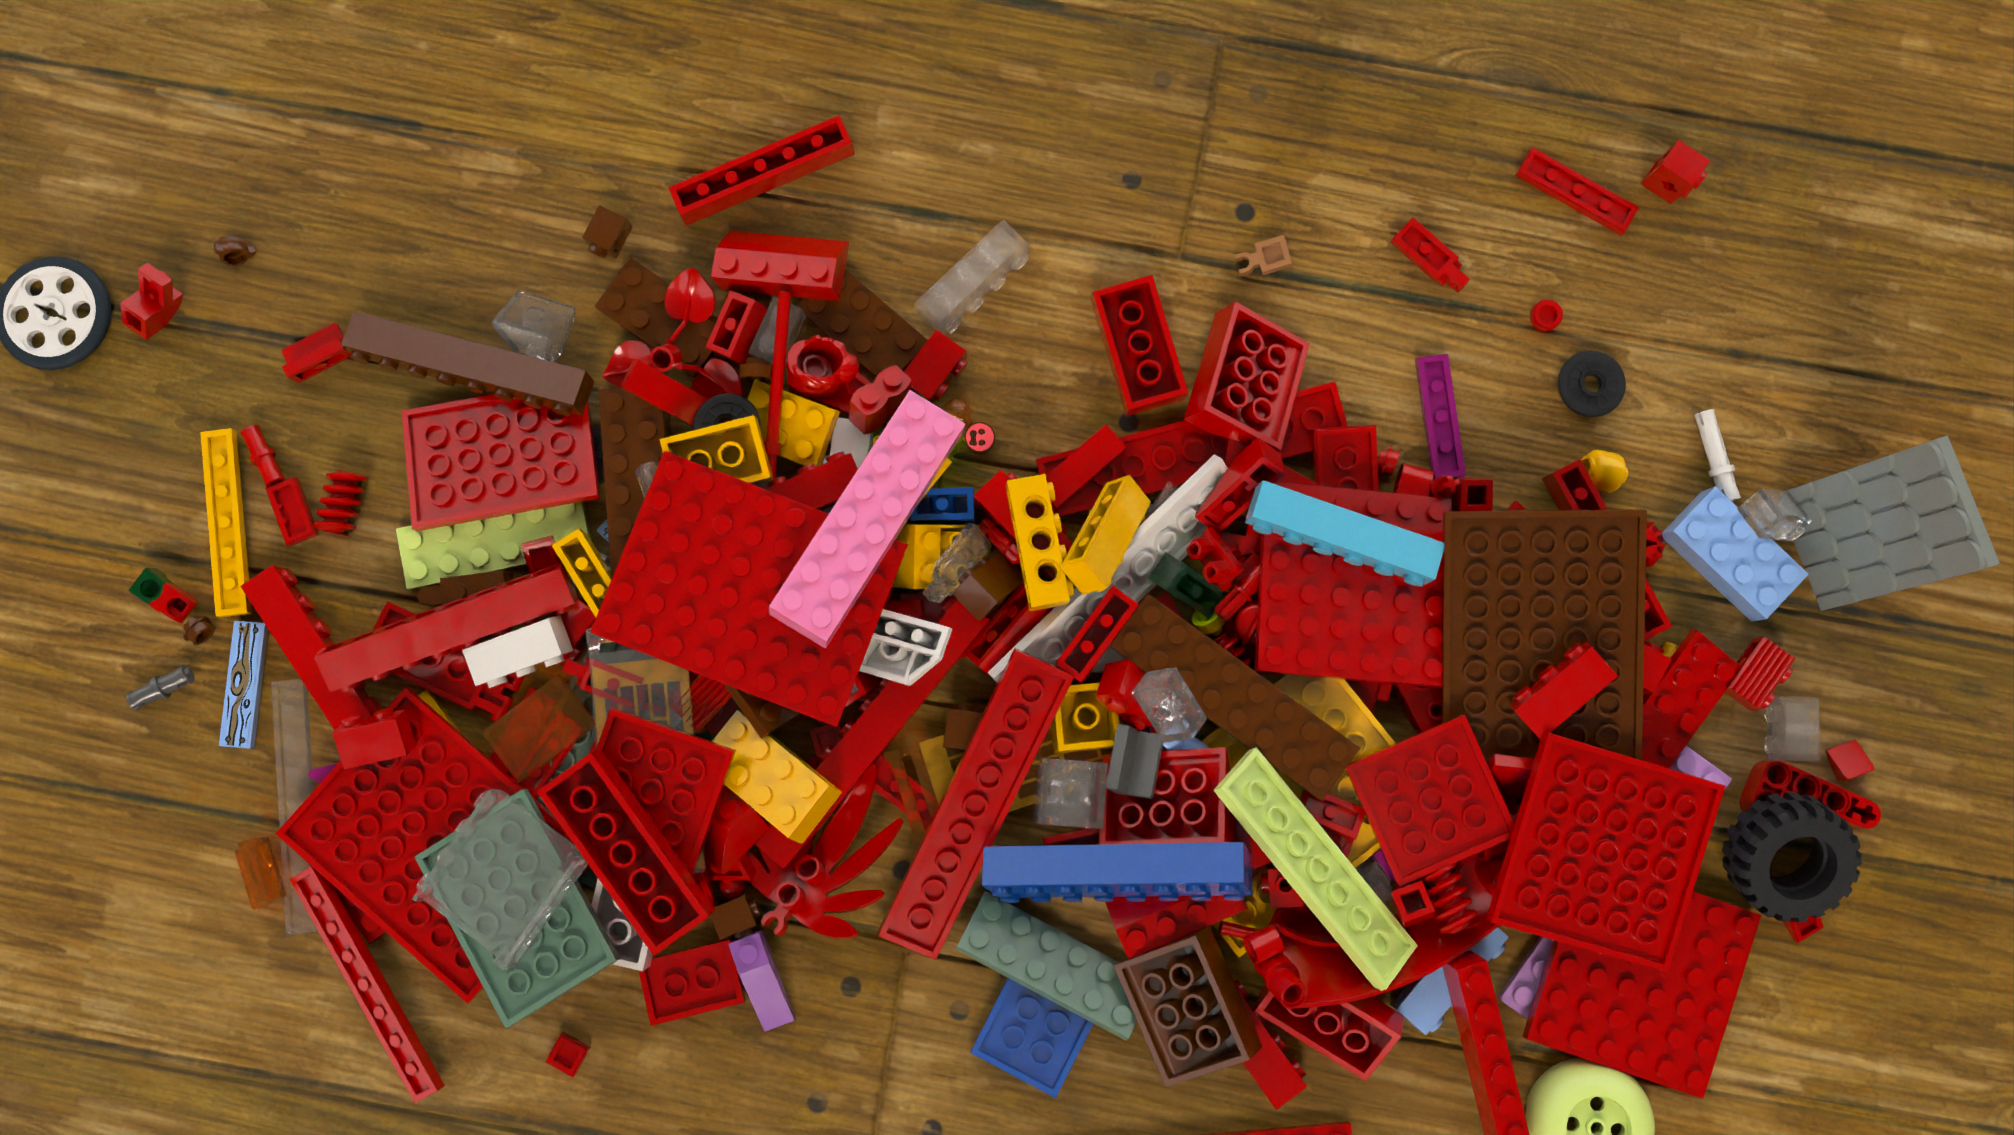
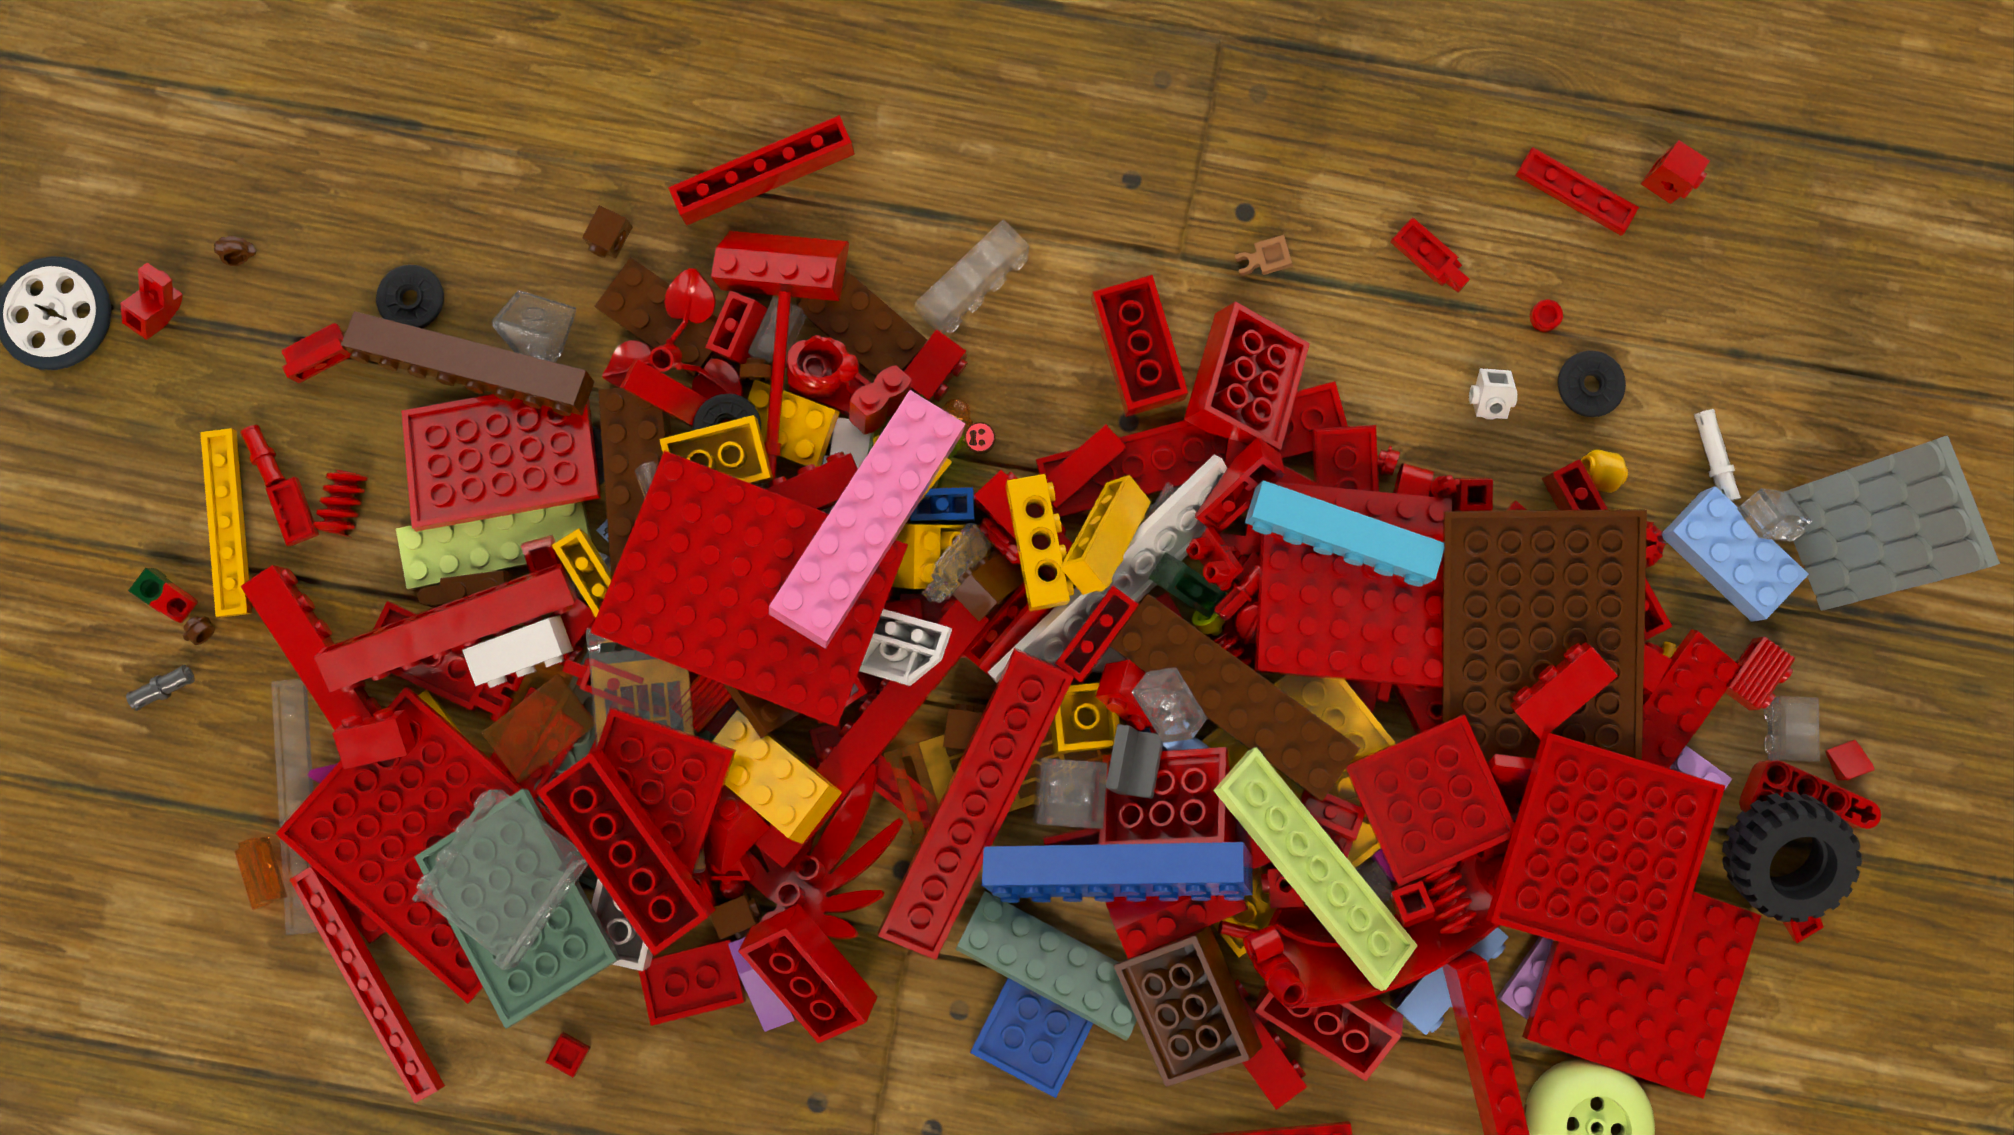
light blue tile [219,621,269,749] -> none
magenta plate [1415,354,1466,480] -> none
none -> black wheel [376,265,444,328]
none -> red brick [738,903,878,1044]
none -> white brick [1469,368,1517,420]

